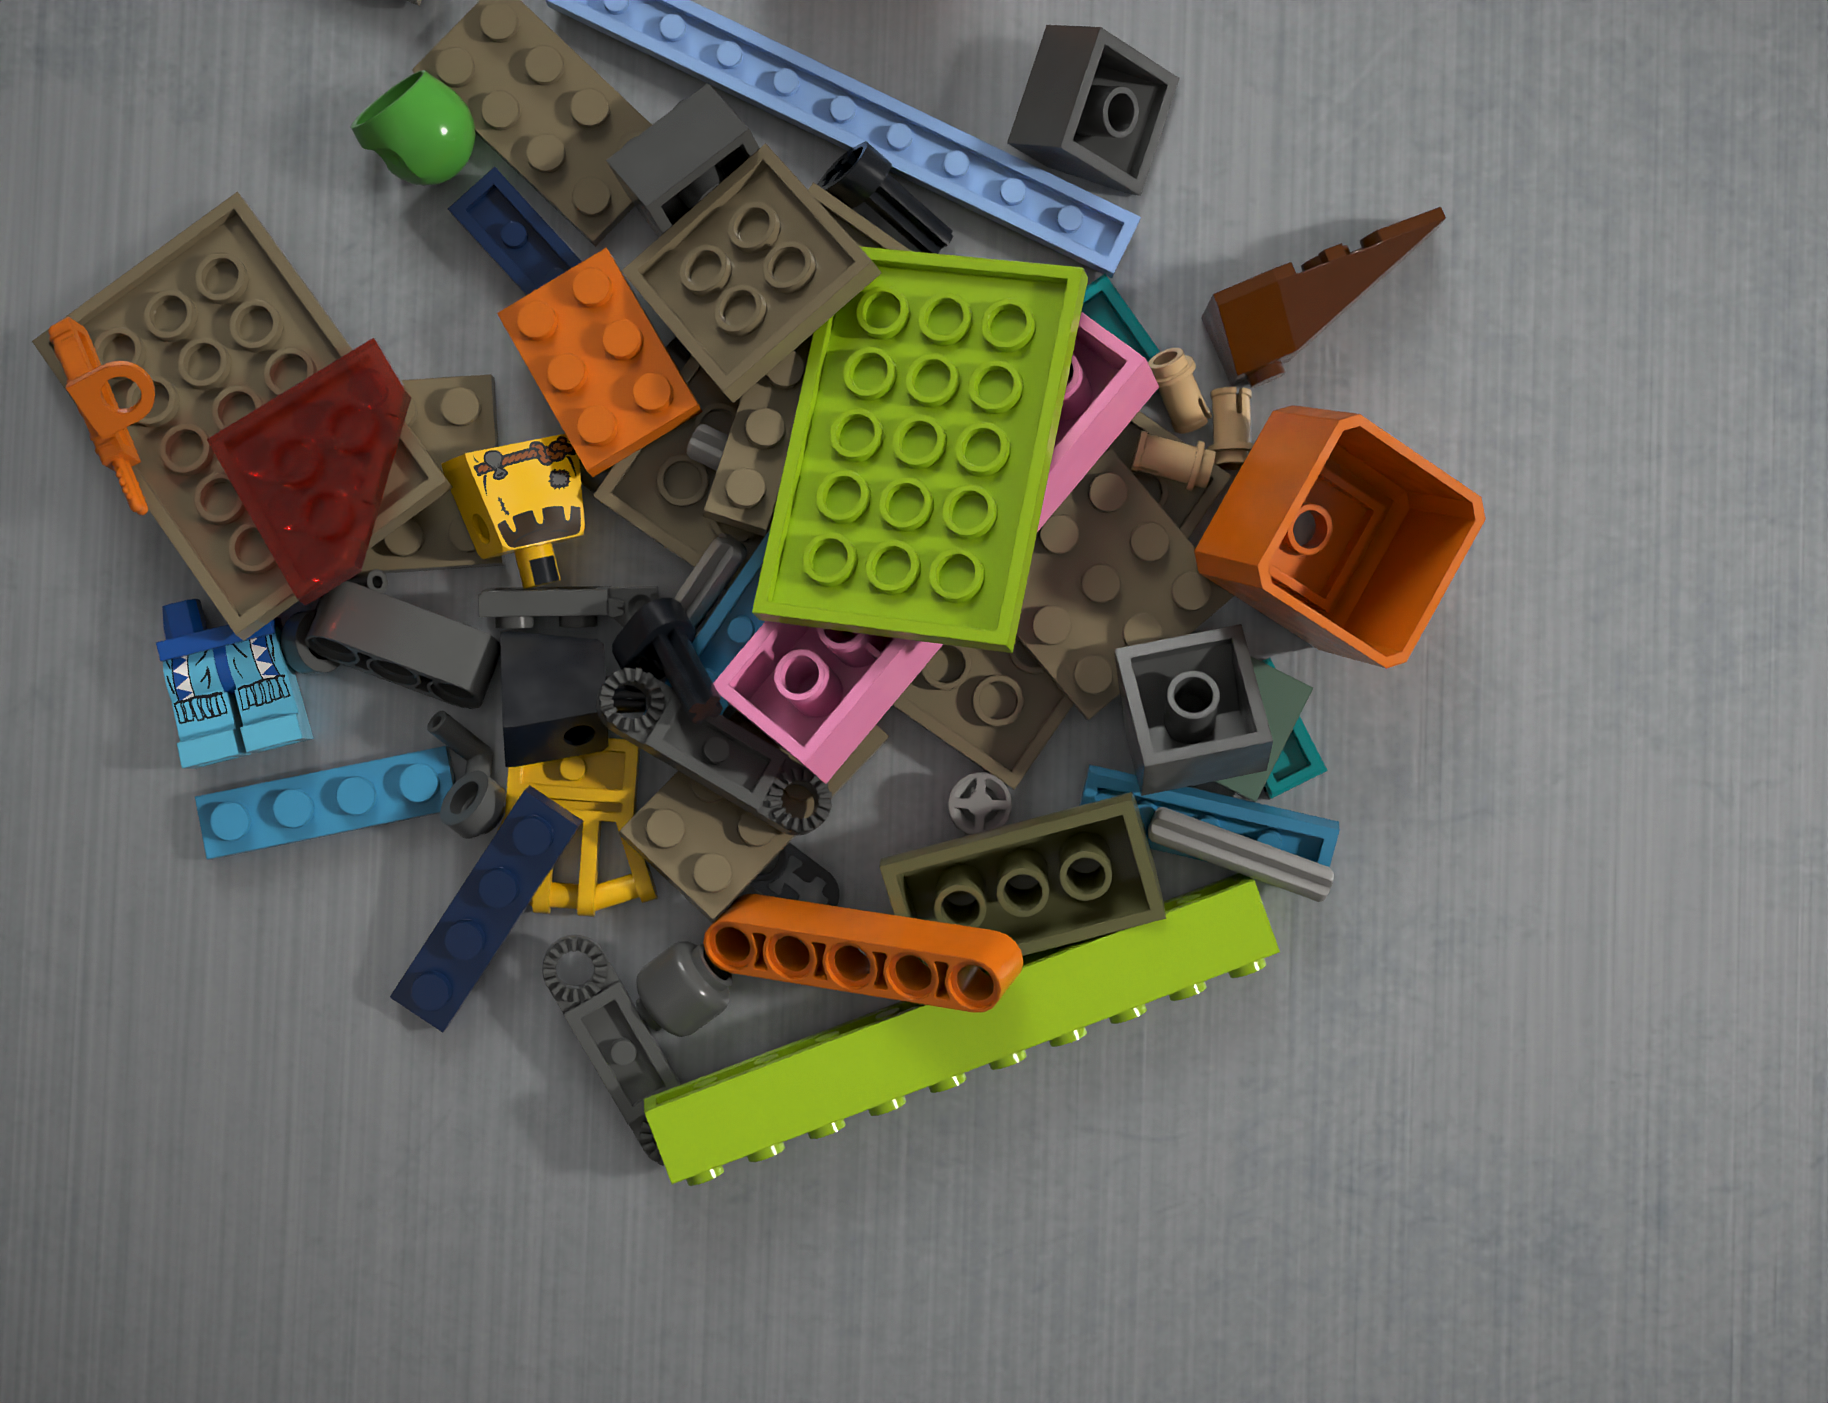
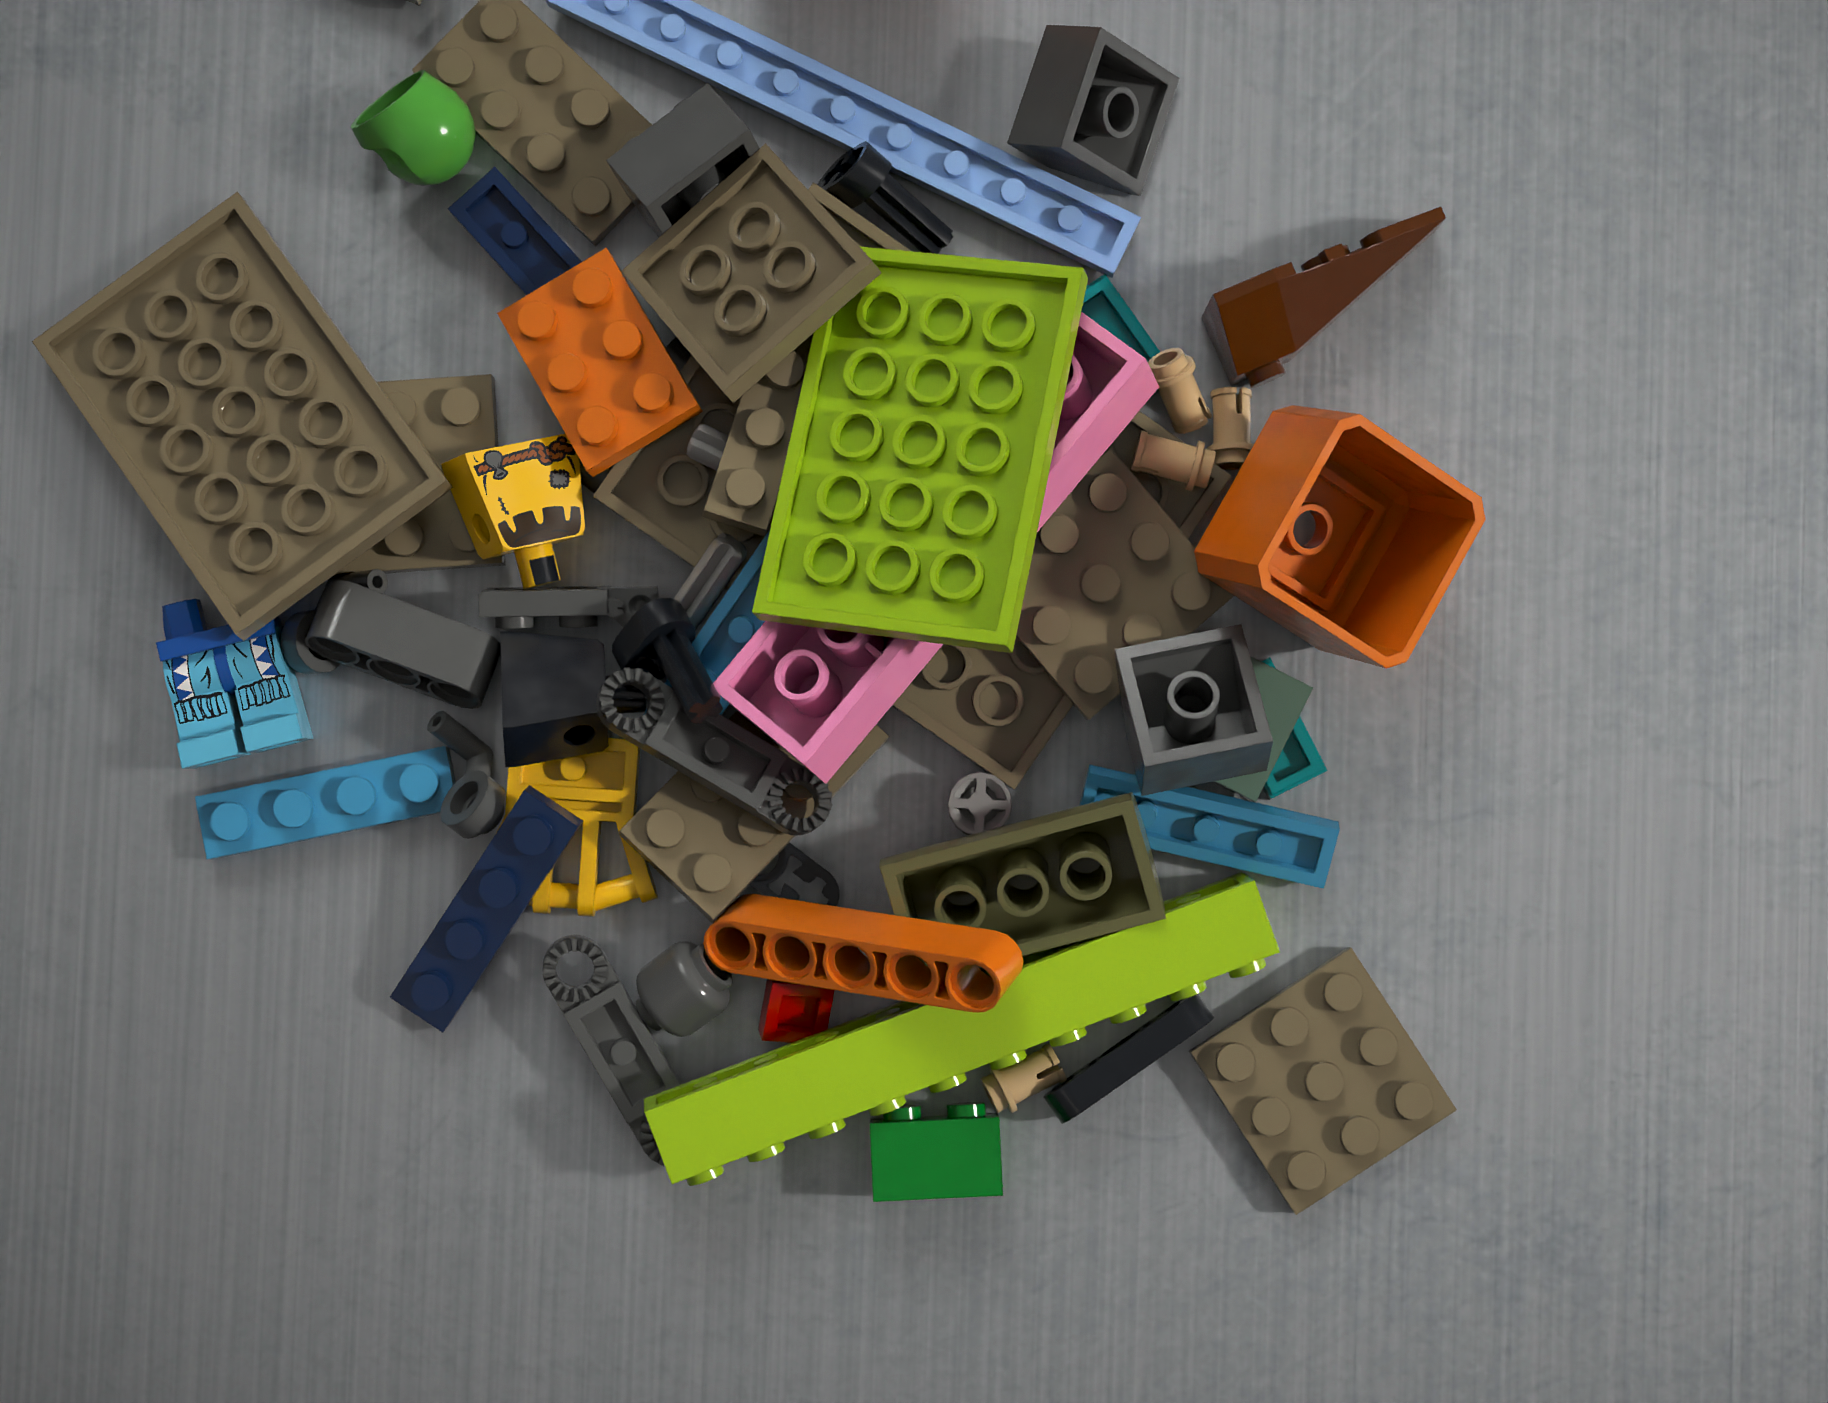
orange piece [48,317,155,515] -> none
clear red plate [207,338,411,606] -> none
light grey axle [1148,807,1334,902] -> none
none -> red plate [758,979,835,1043]
none -> green brick [870,1102,1003,1202]
none -> tan pin [980,1043,1067,1113]
none -> black beam [1043,994,1214,1124]
none -> dark tan plate [1189,947,1457,1215]

